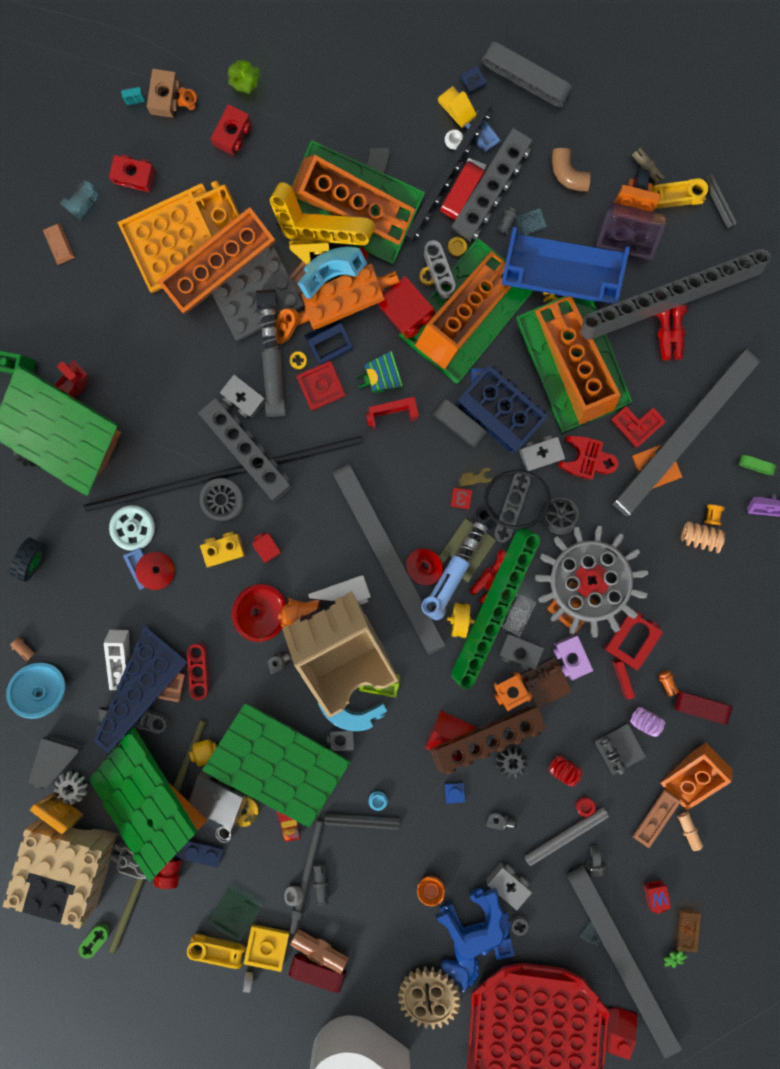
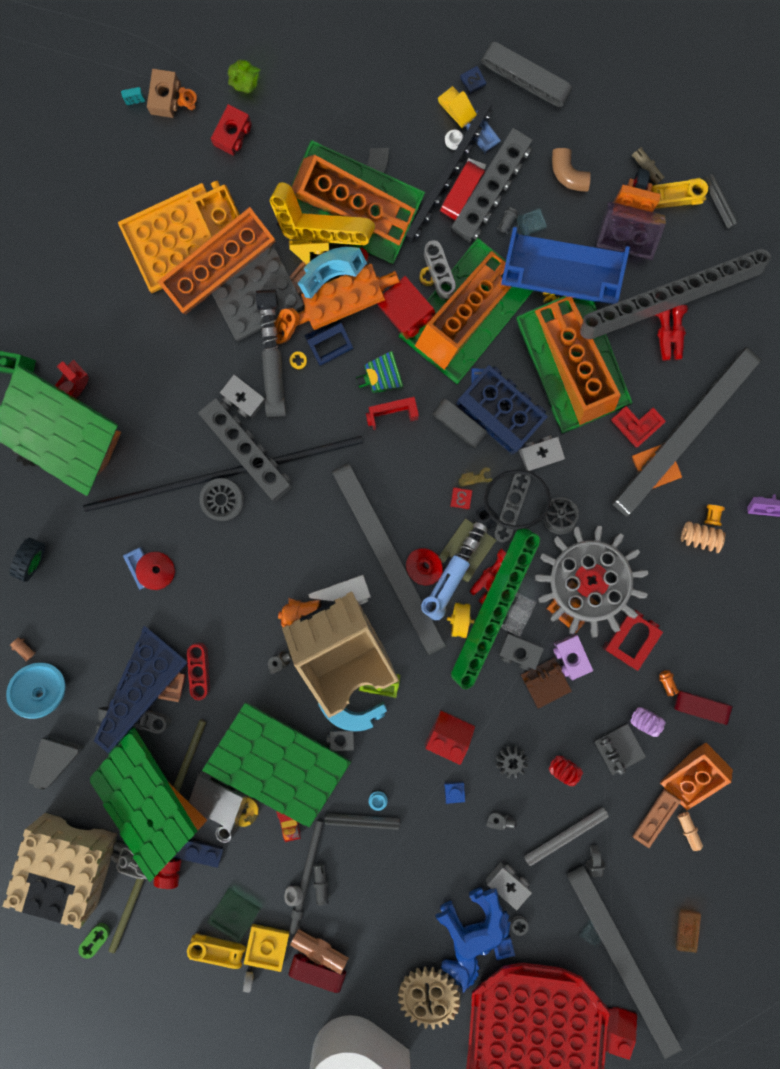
light orange tile [29,793,84,834] -> none
nougat tile [43,222,75,265] -> none
white gear [54,771,88,805] -> none
clear light blue leg [60,181,98,220] -> none
white slope [104,630,130,690] -> none
red brick [109,154,156,193] -> none
light aqua plate [109,505,155,551] -> none
yellow head [189,739,217,767] -> none
yellow brick [200,532,246,567] -> none
red dish [232,584,286,642] -> none
red brick [252,532,282,563] -> none
red tile [296,360,346,411] -> none
orange hair [417,876,446,906] -> none
reddish brown brick [430,706,546,774] -> none
yellow tile [448,237,467,258] -> none
orange piece [493,671,533,712] -> none
red piece [557,436,619,480] -> none
red tile [576,796,596,817] -> none
red tile [612,659,635,700] -> none
red brick [643,880,671,913] -> none
bright green plant [664,951,688,968] -> none
bright green beam [738,455,777,475] -> none

